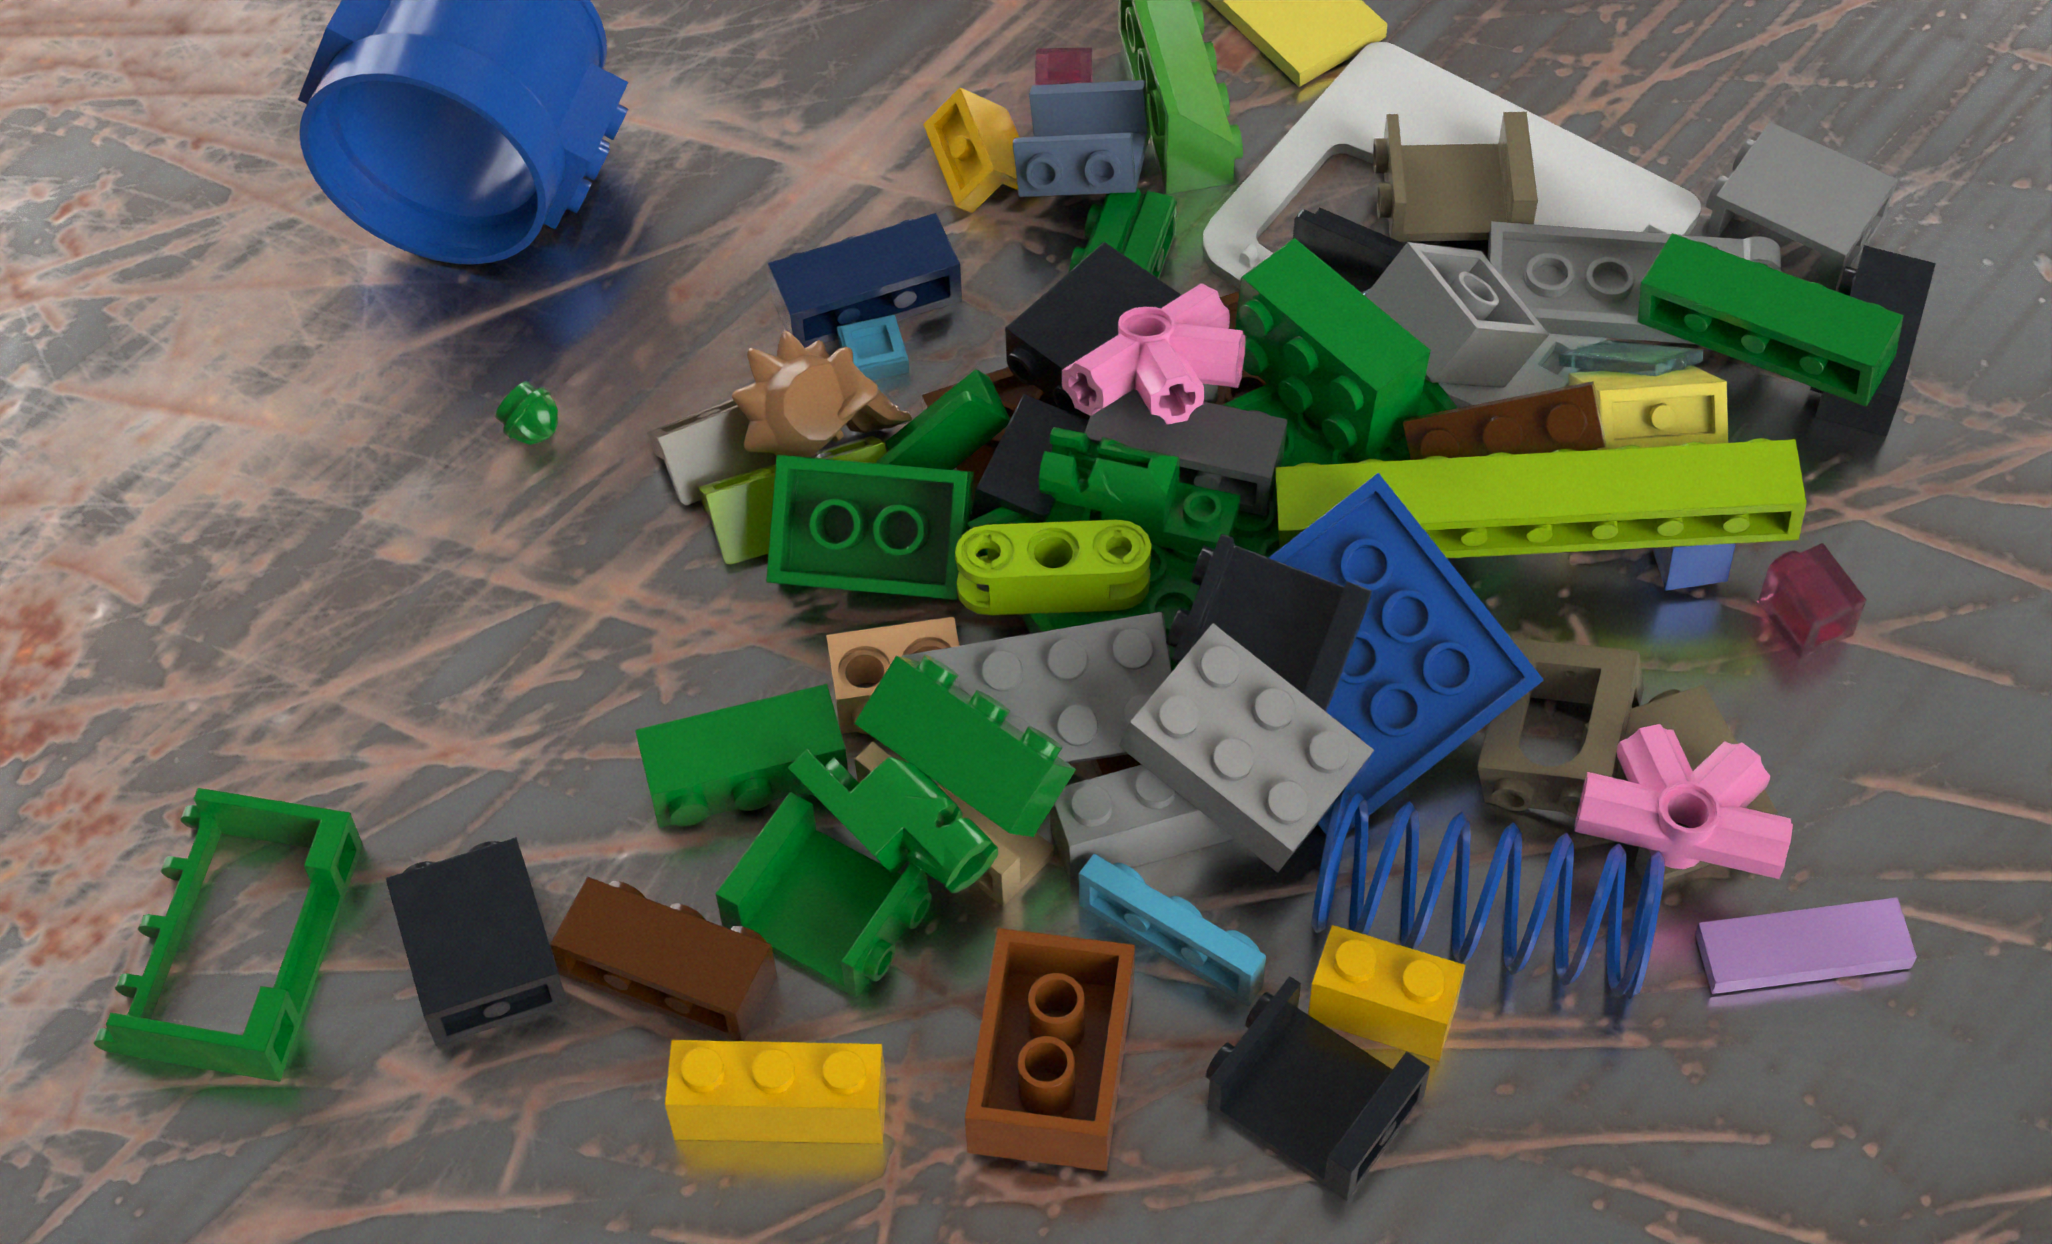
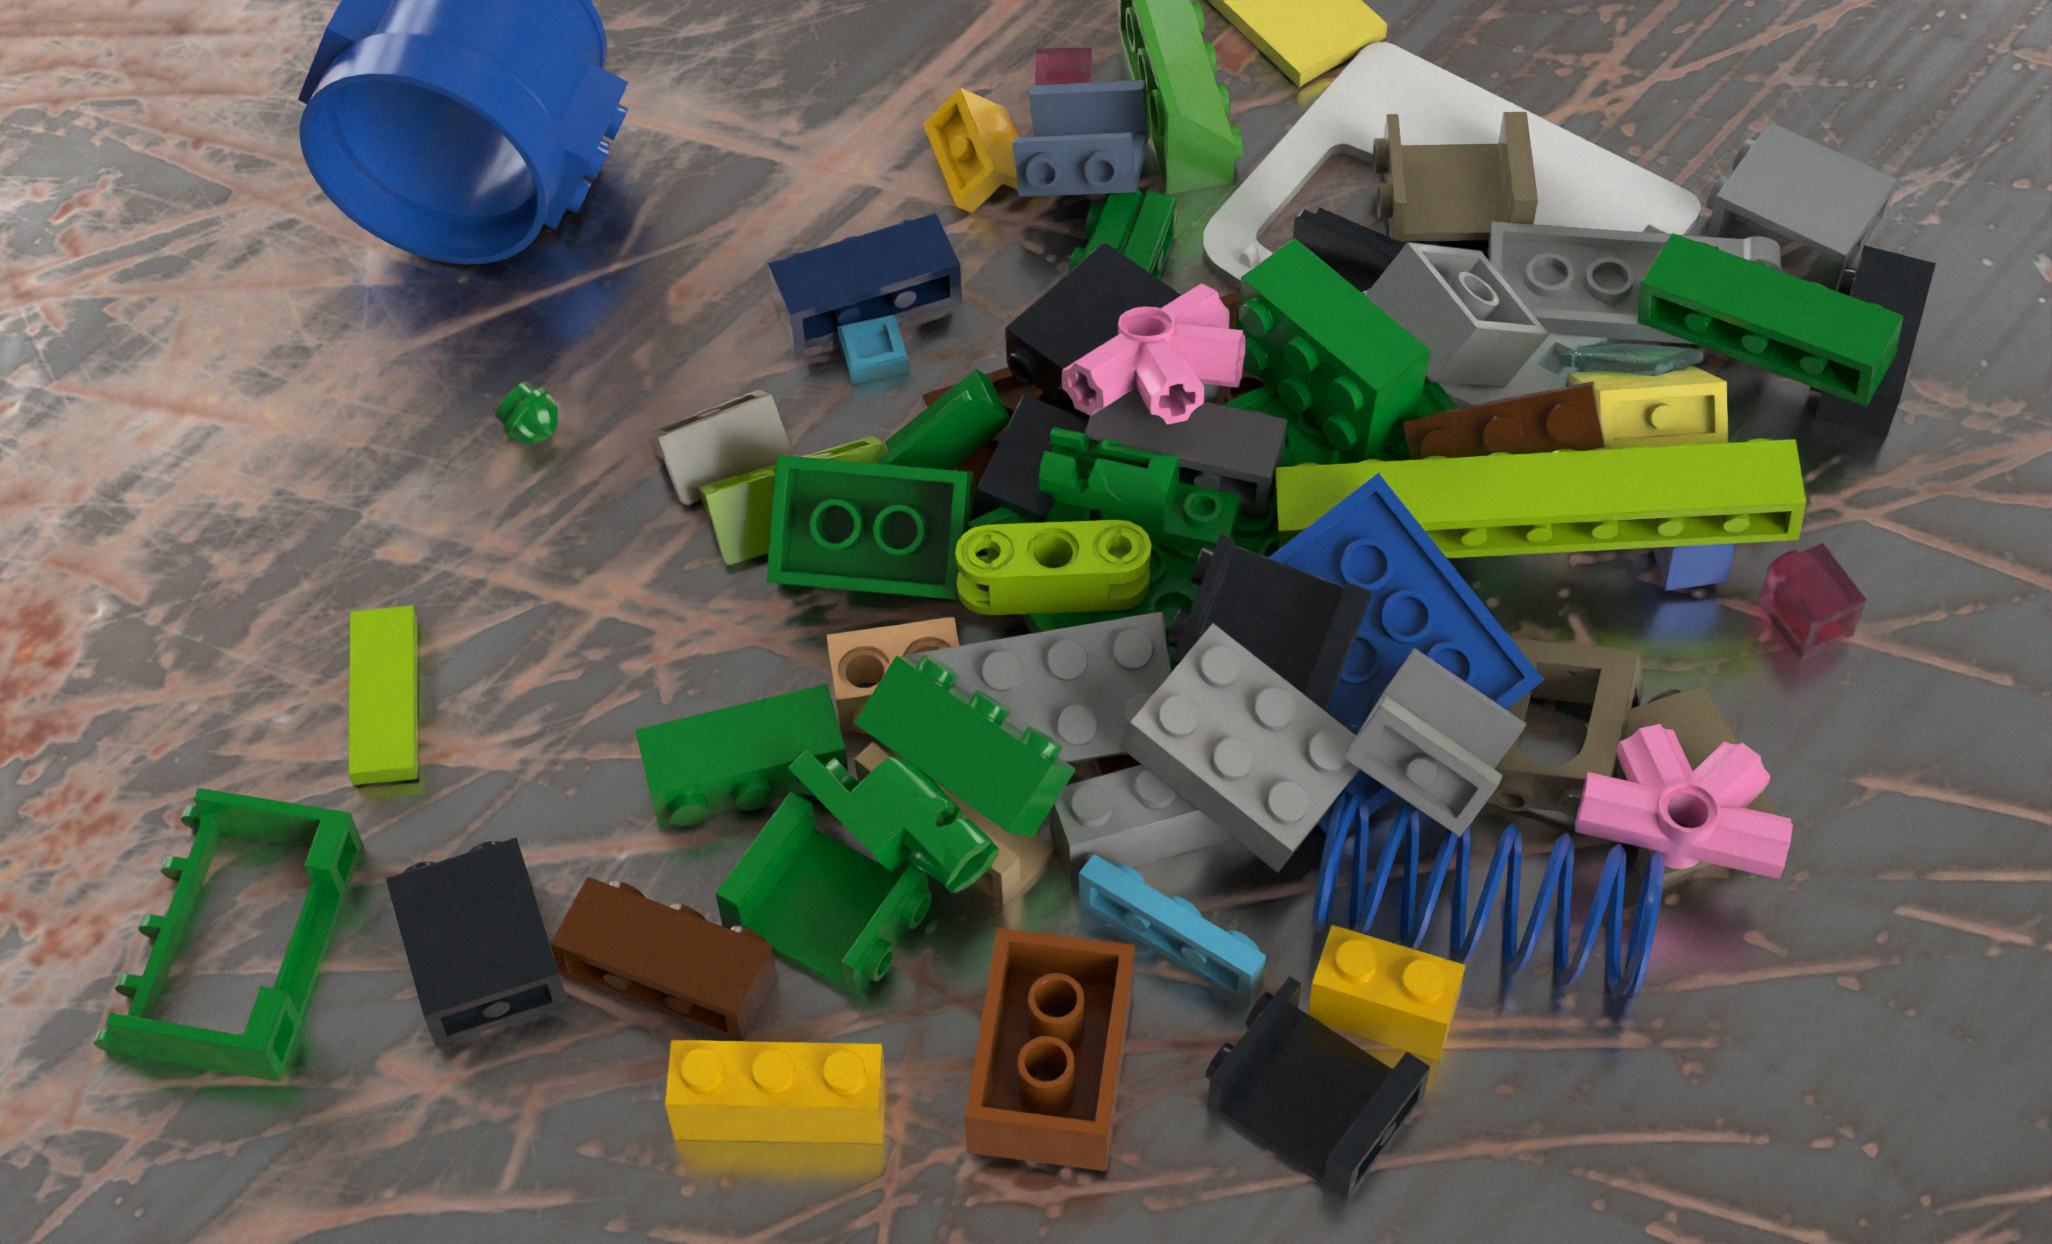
medium nougat head [732,330,912,458] -> none
lavender tile [1695,897,1917,994] -> none
none -> lime tile [348,605,418,785]
none -> light grey panel [1344,648,1526,837]

